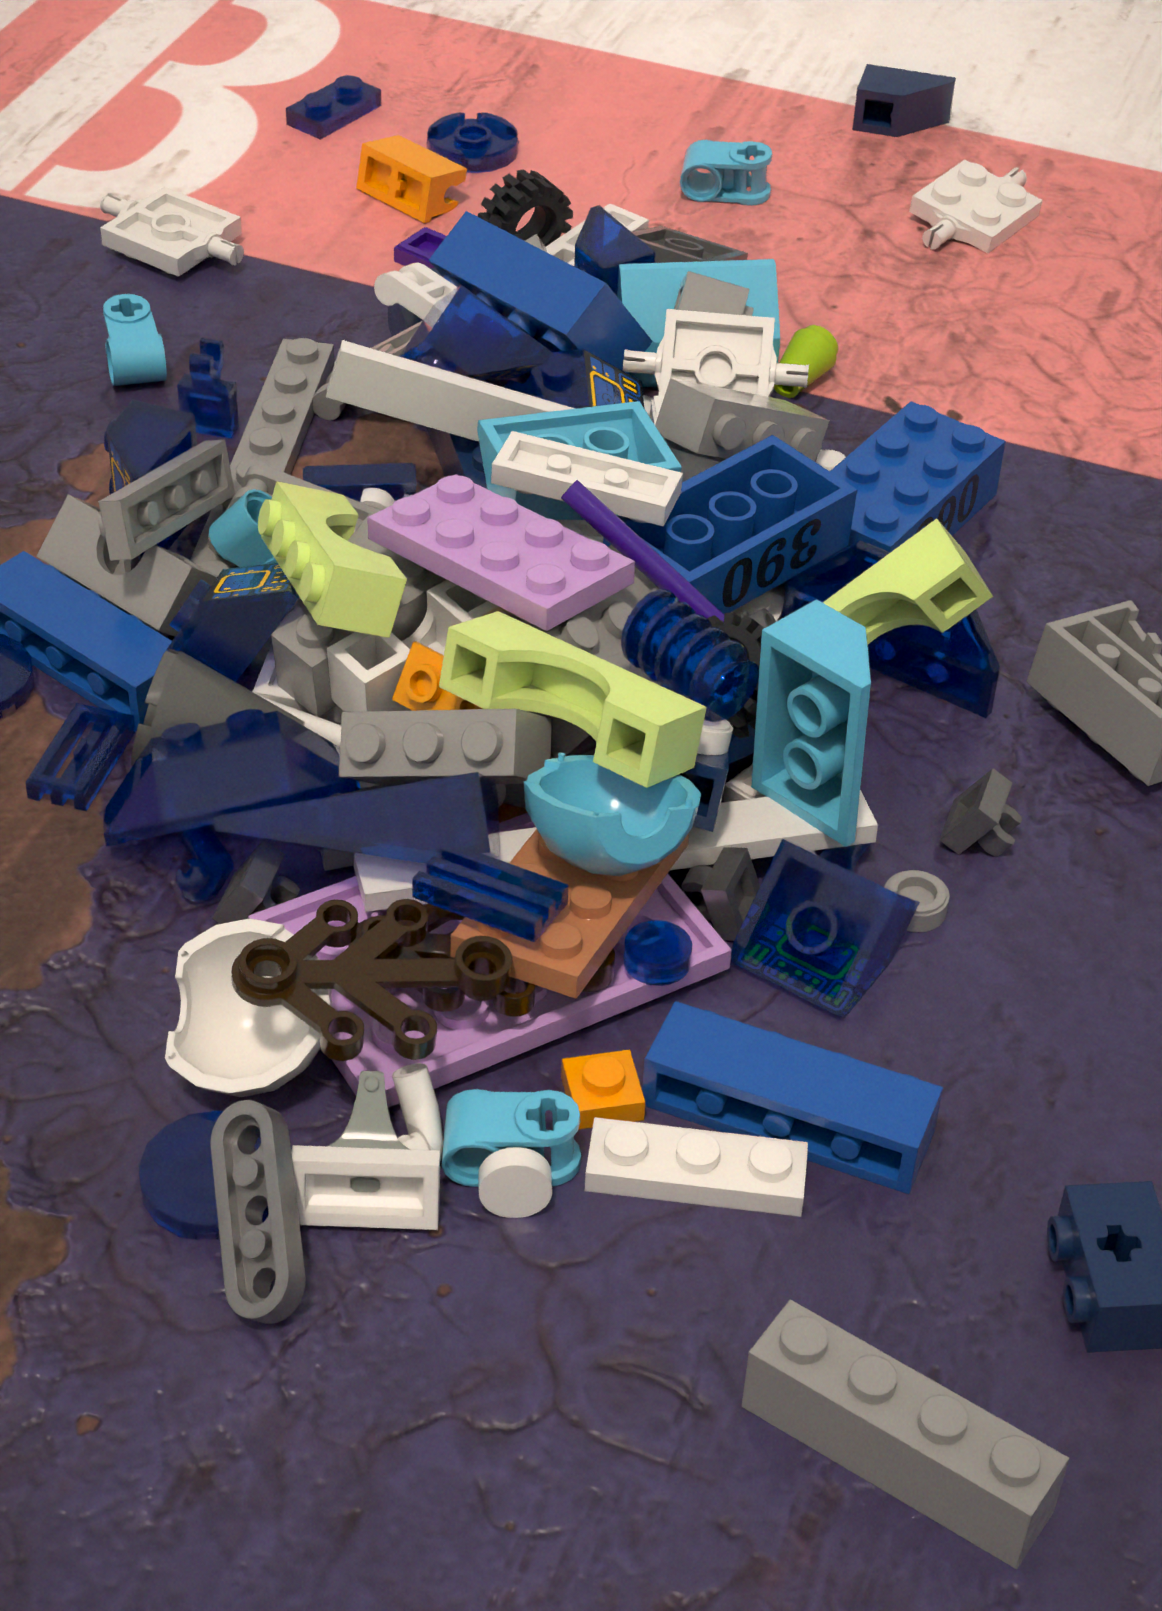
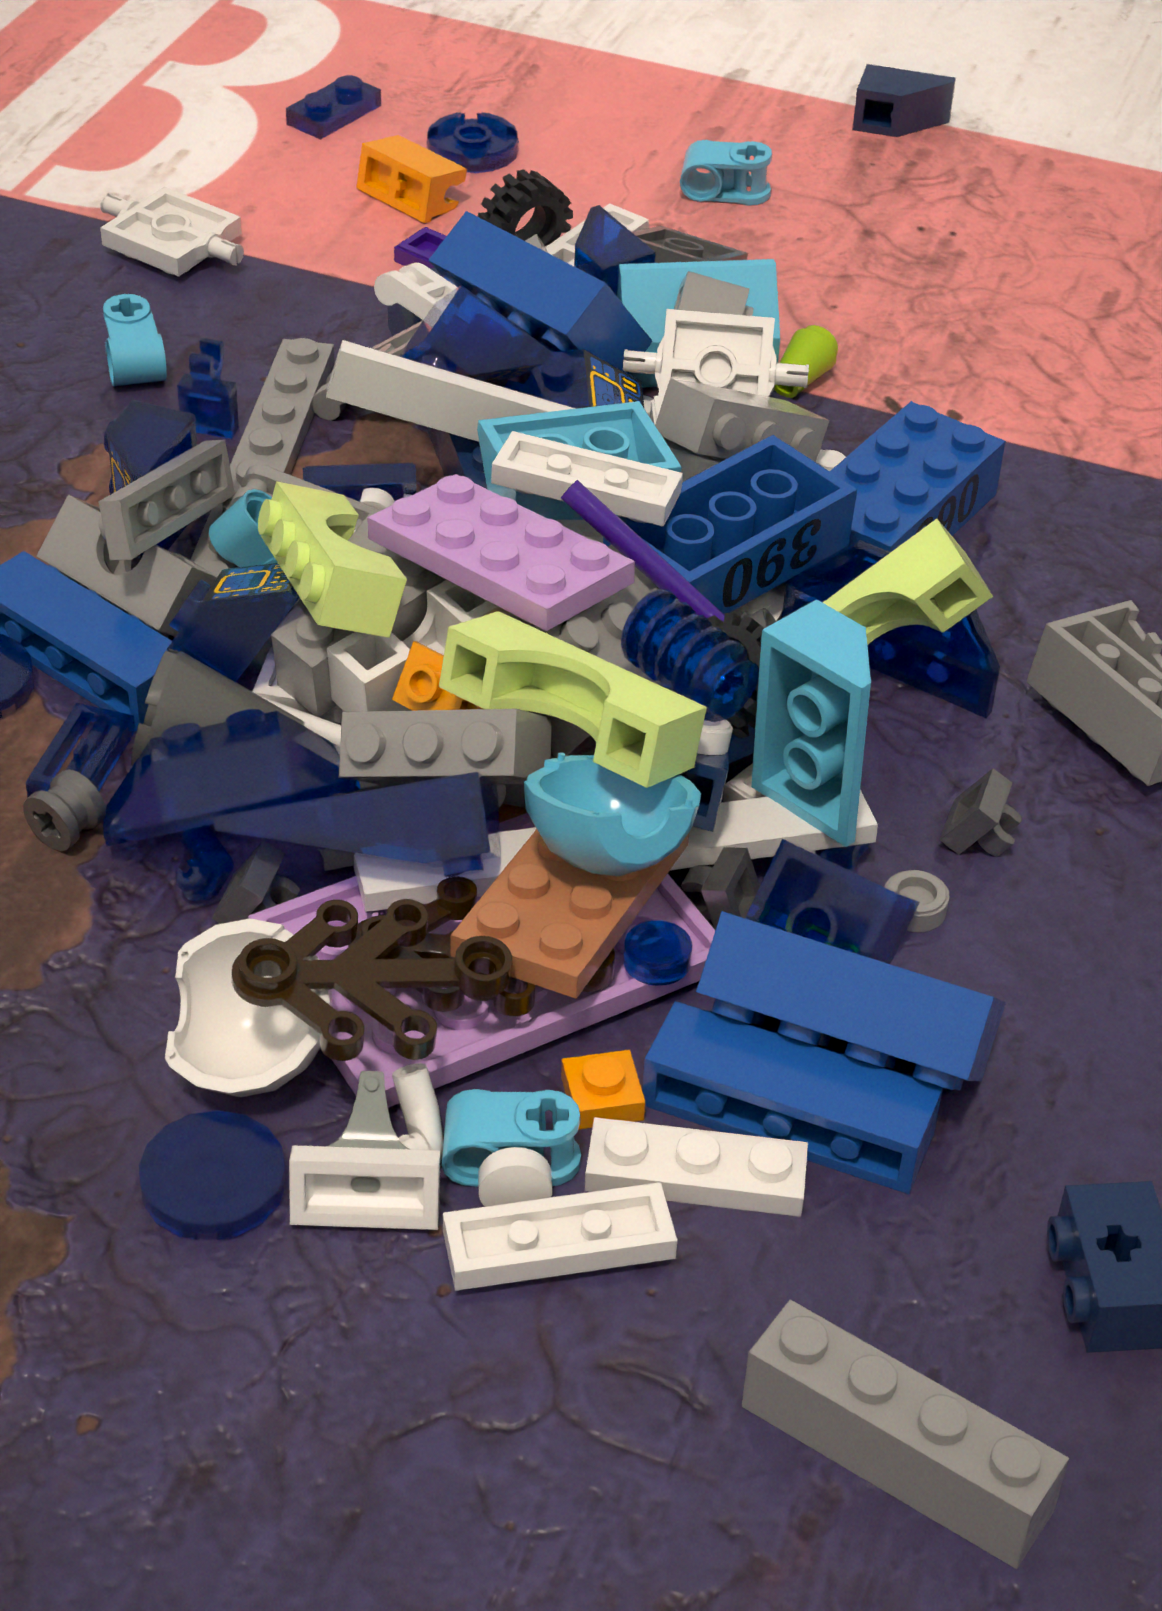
flat silver plate [210,1100,306,1324] -> none
clear blue tile [412,841,569,942] -> none
white plate [909,160,1043,254] -> none
none -> flat silver wheel [23,769,106,851]
none -> white plate [443,1182,677,1291]
none -> blue brick [696,911,1006,1090]

